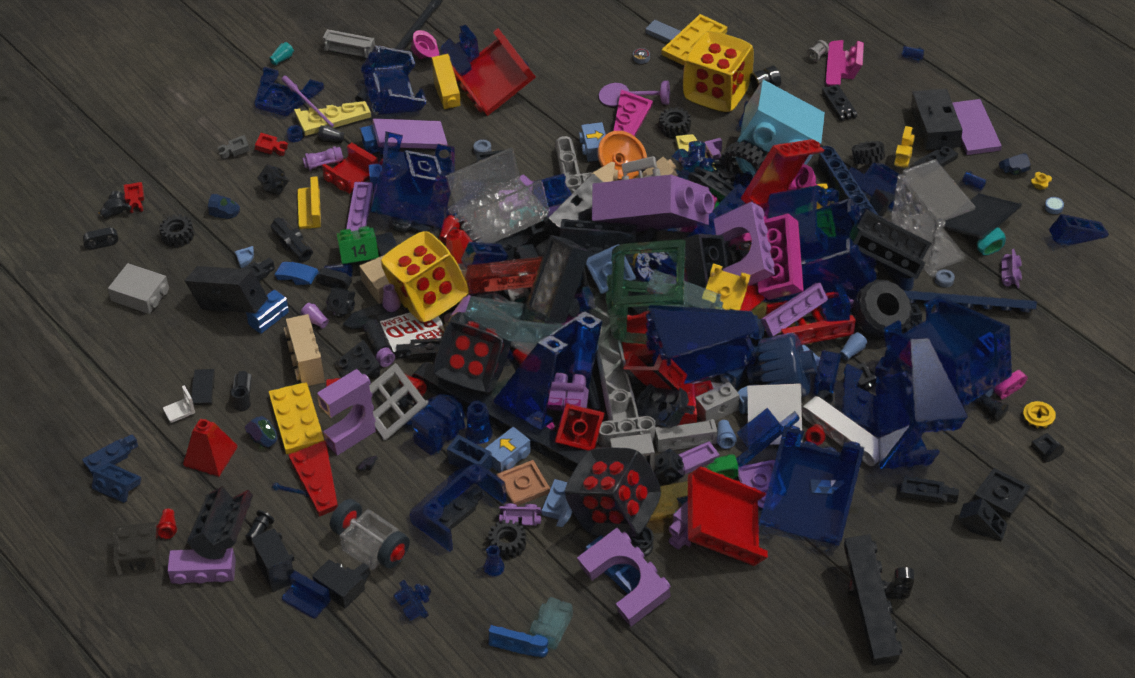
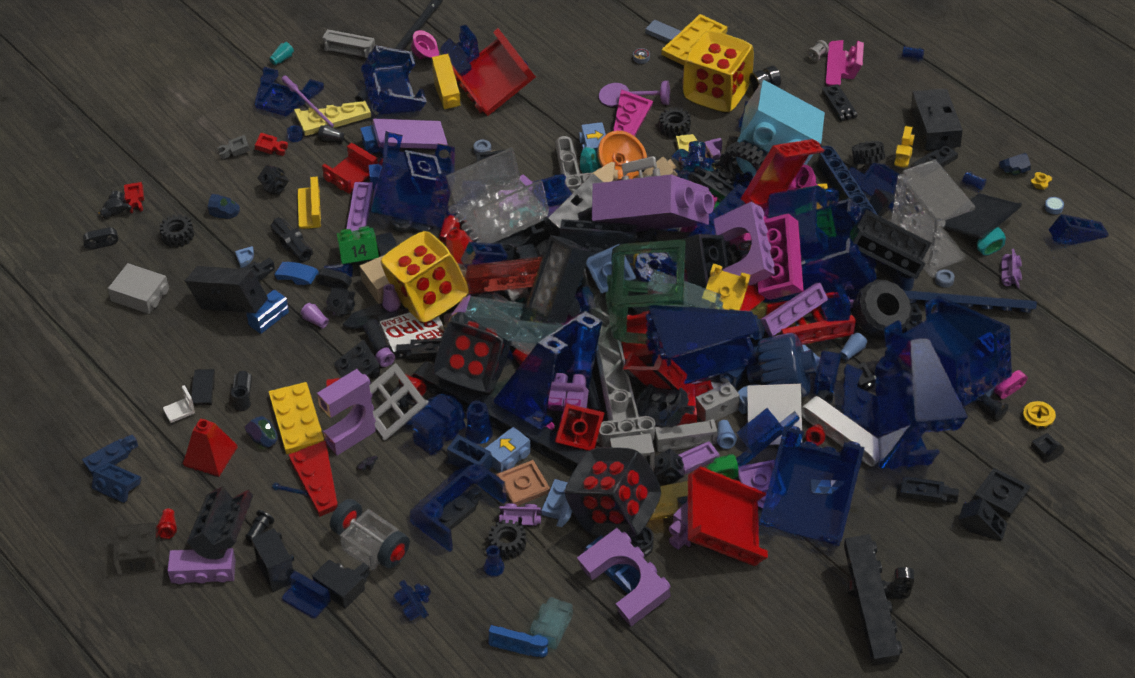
tan wedge [284,314,325,386] -> none
medium lavender piece [302,146,343,171] -> none
medium lavender tile [953,99,1002,155] -> none
none -> teal rock [580,147,602,174]

